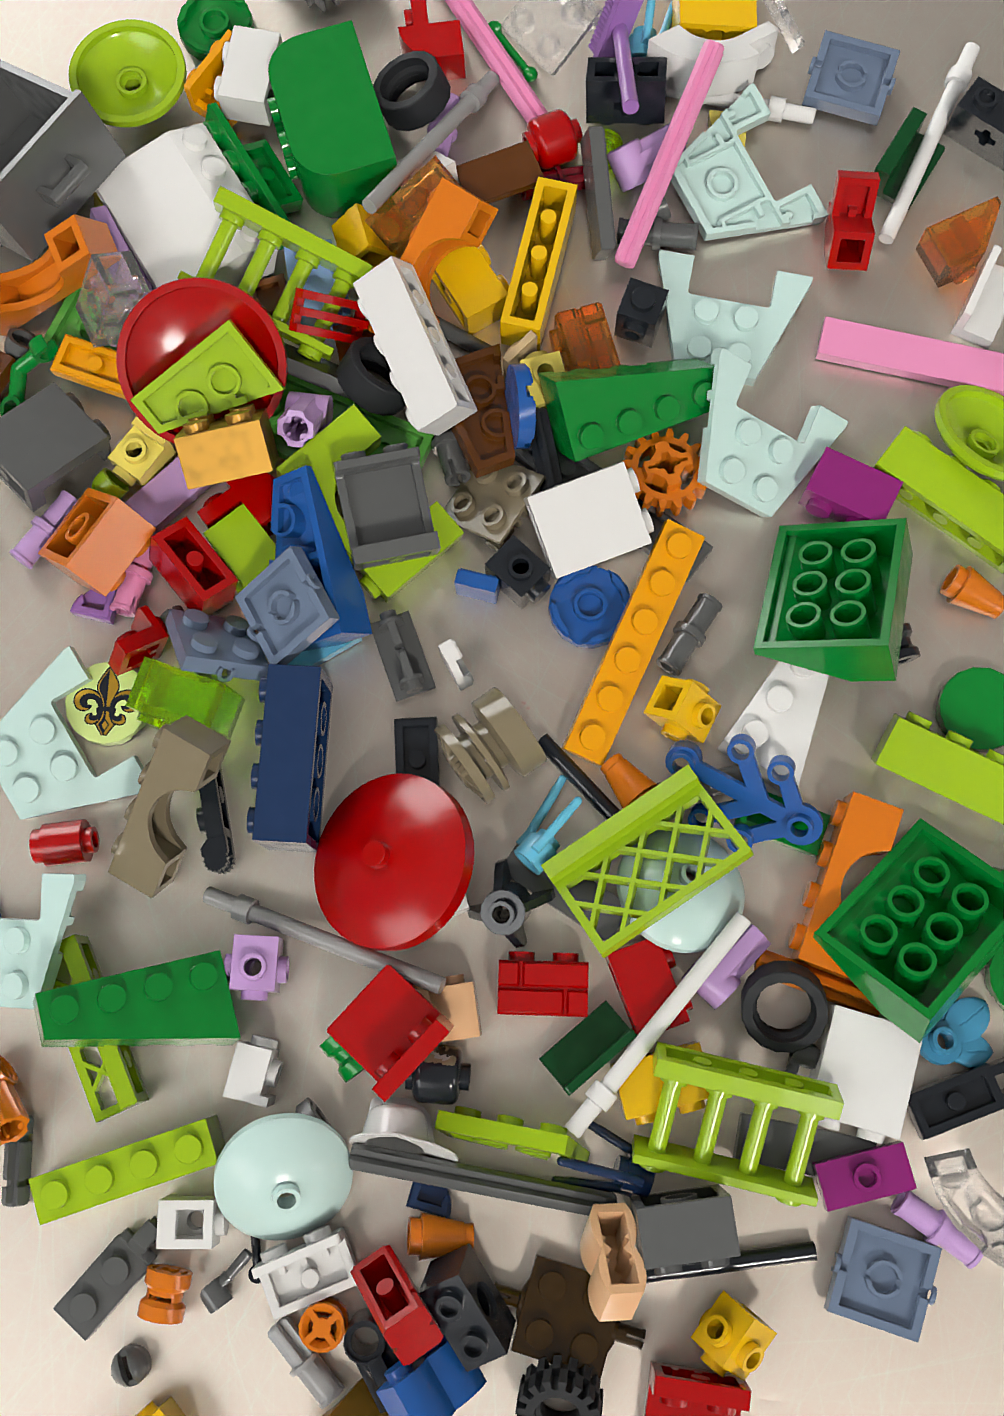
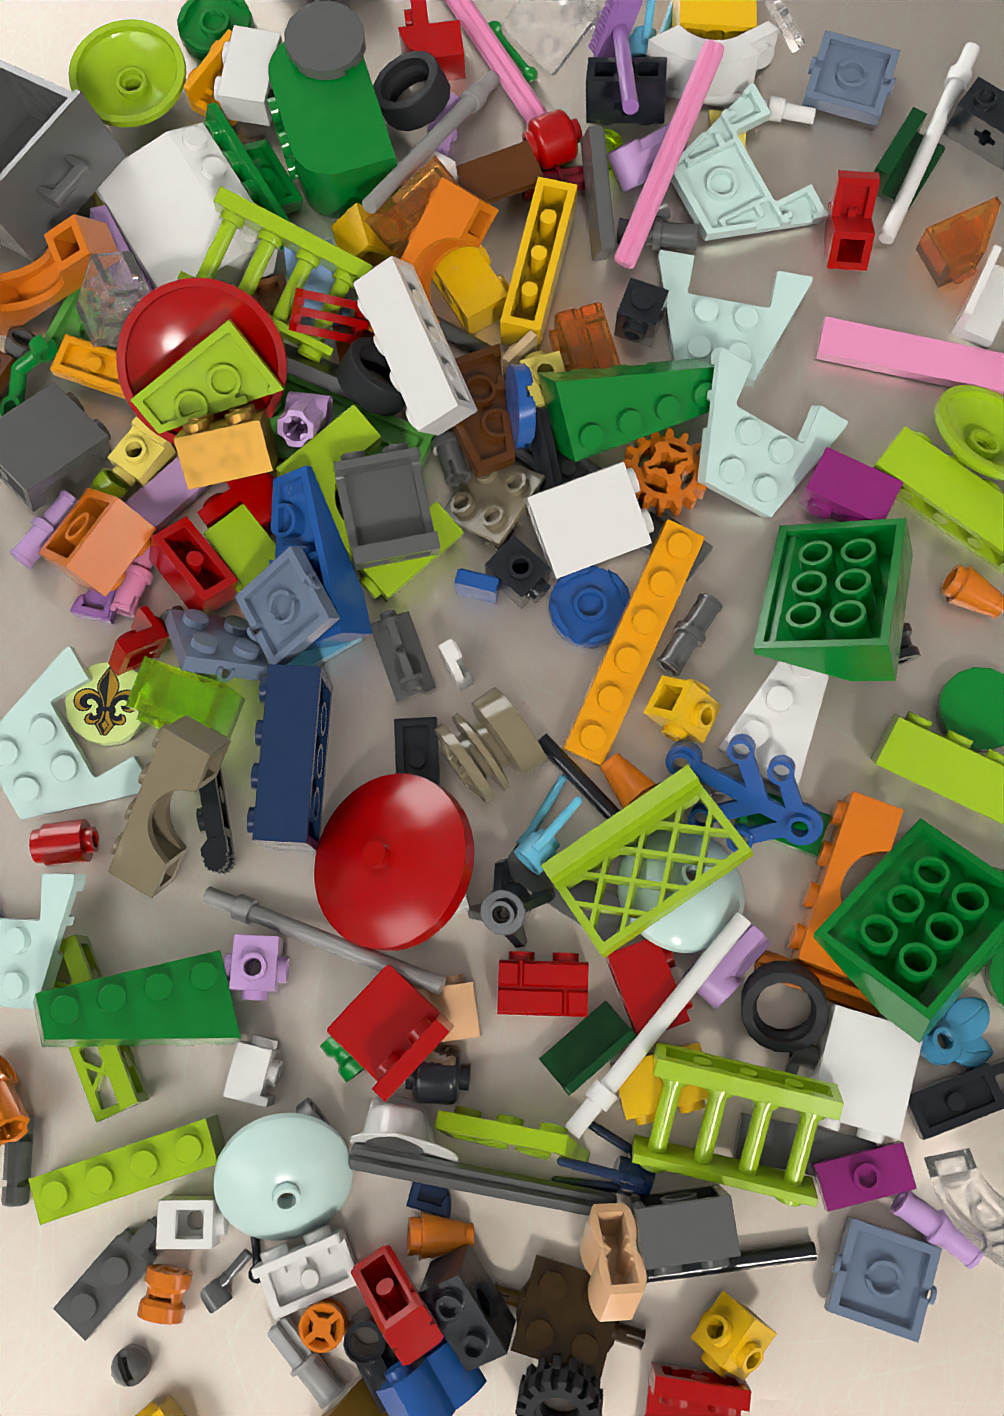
none -> dark grey tile [284,1,366,80]

